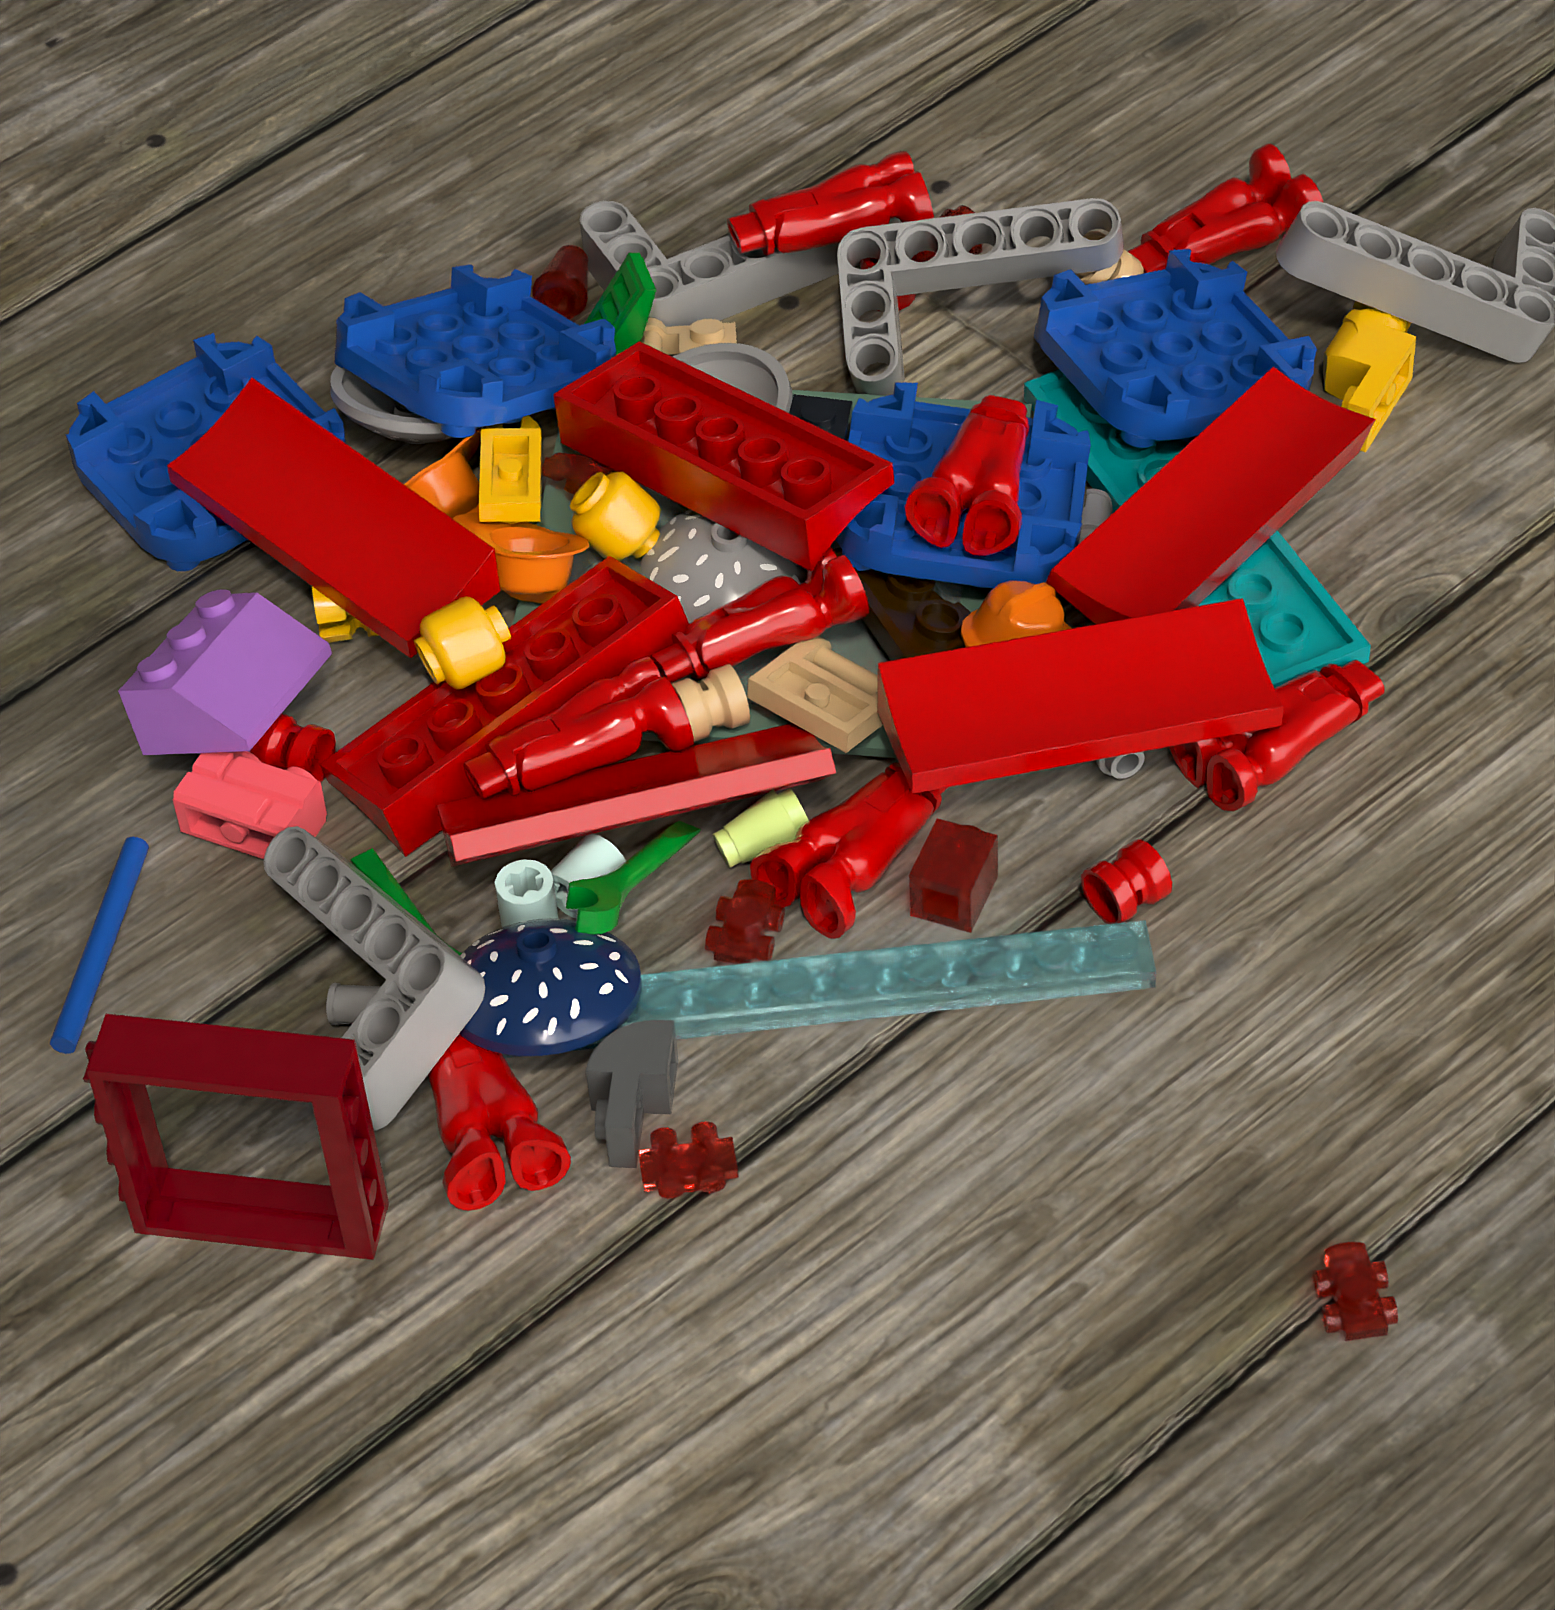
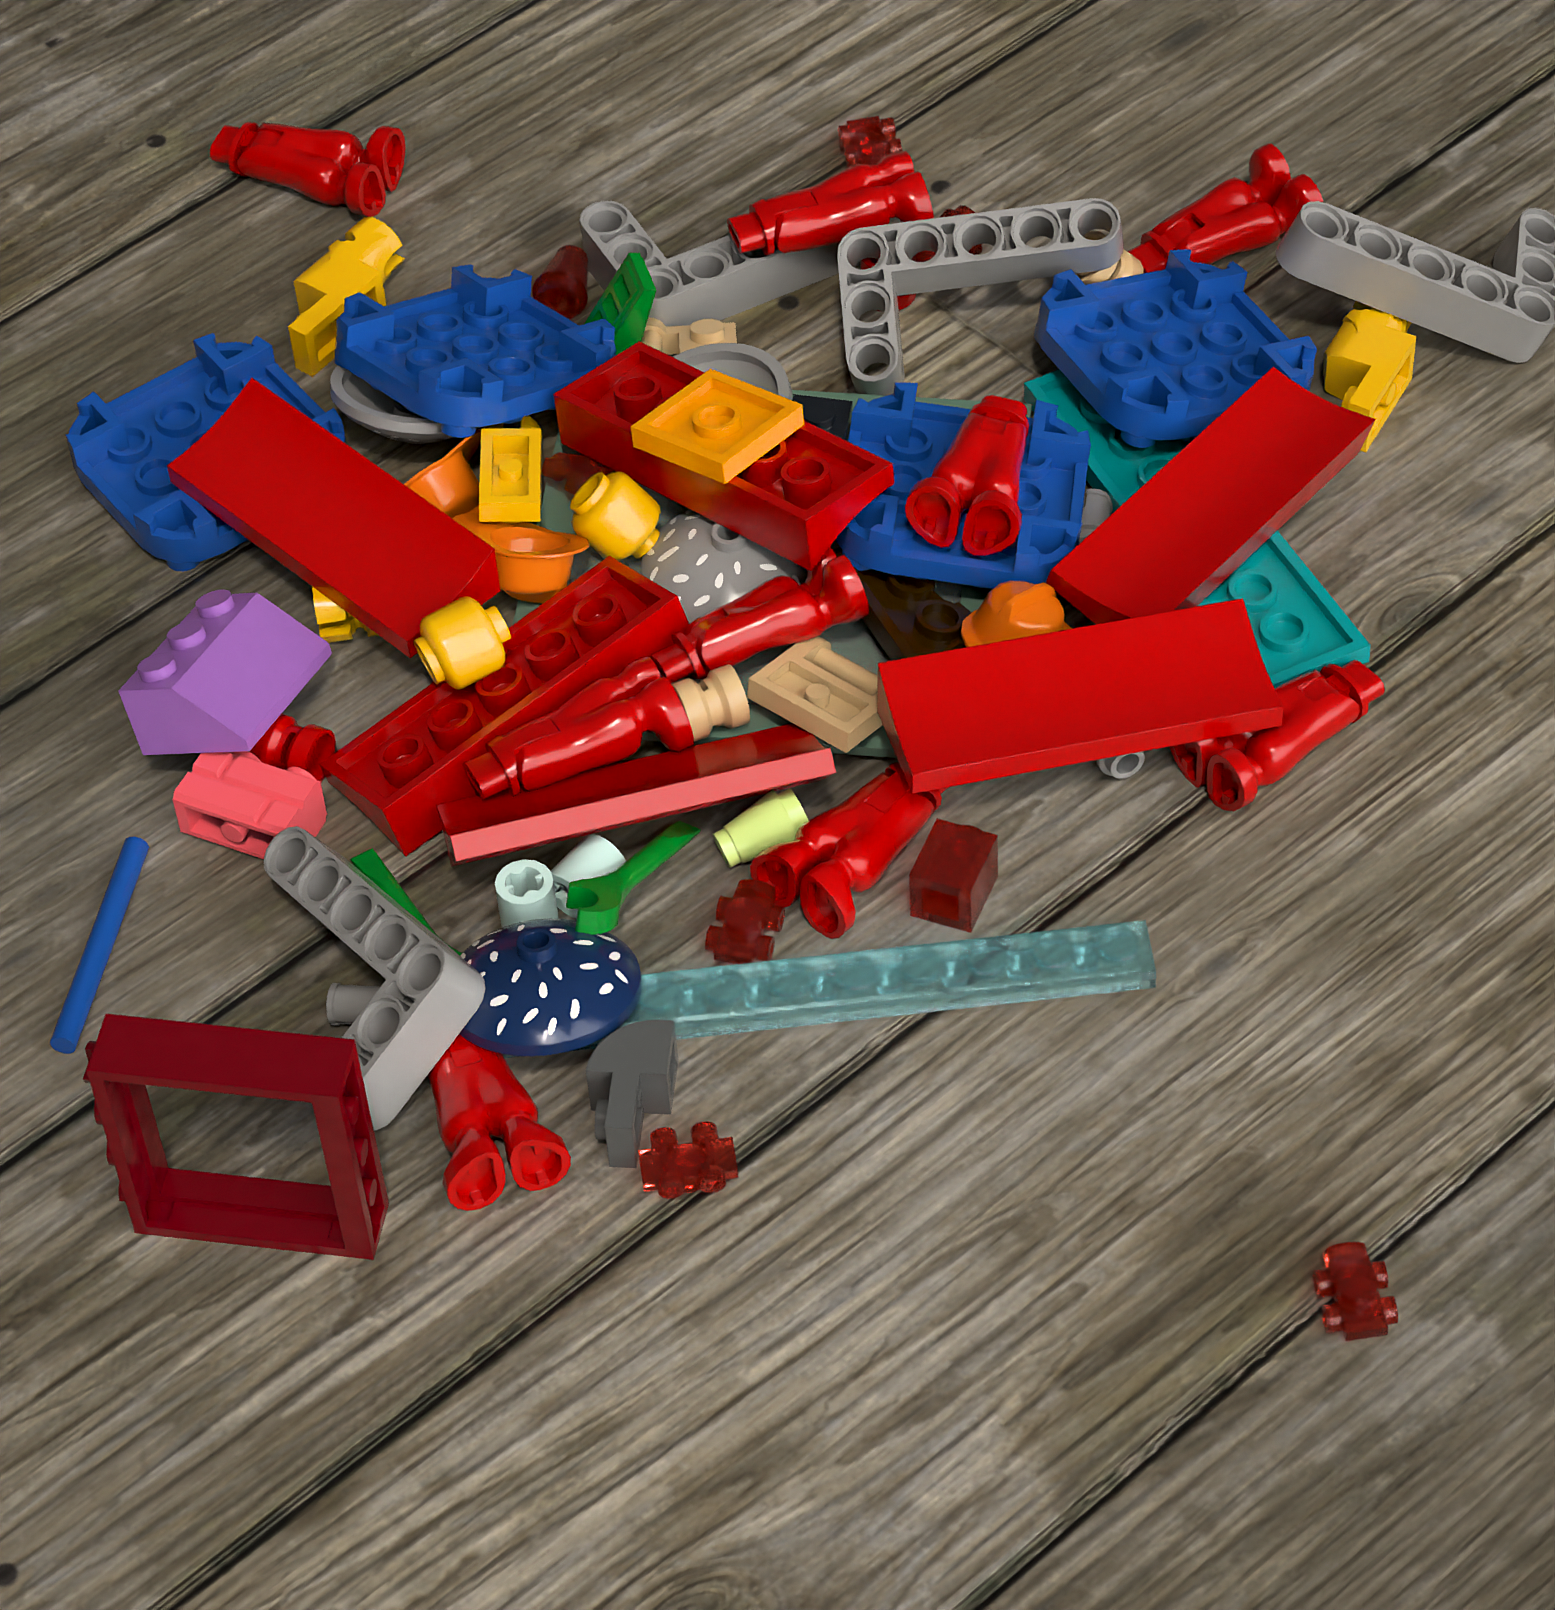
red wheel [1081,839,1172,927] -> none
none -> red piece [210,122,406,217]
none -> yellow plate [288,217,405,377]
none -> light orange tile [630,369,804,484]
none -> clear red piece [838,116,902,168]

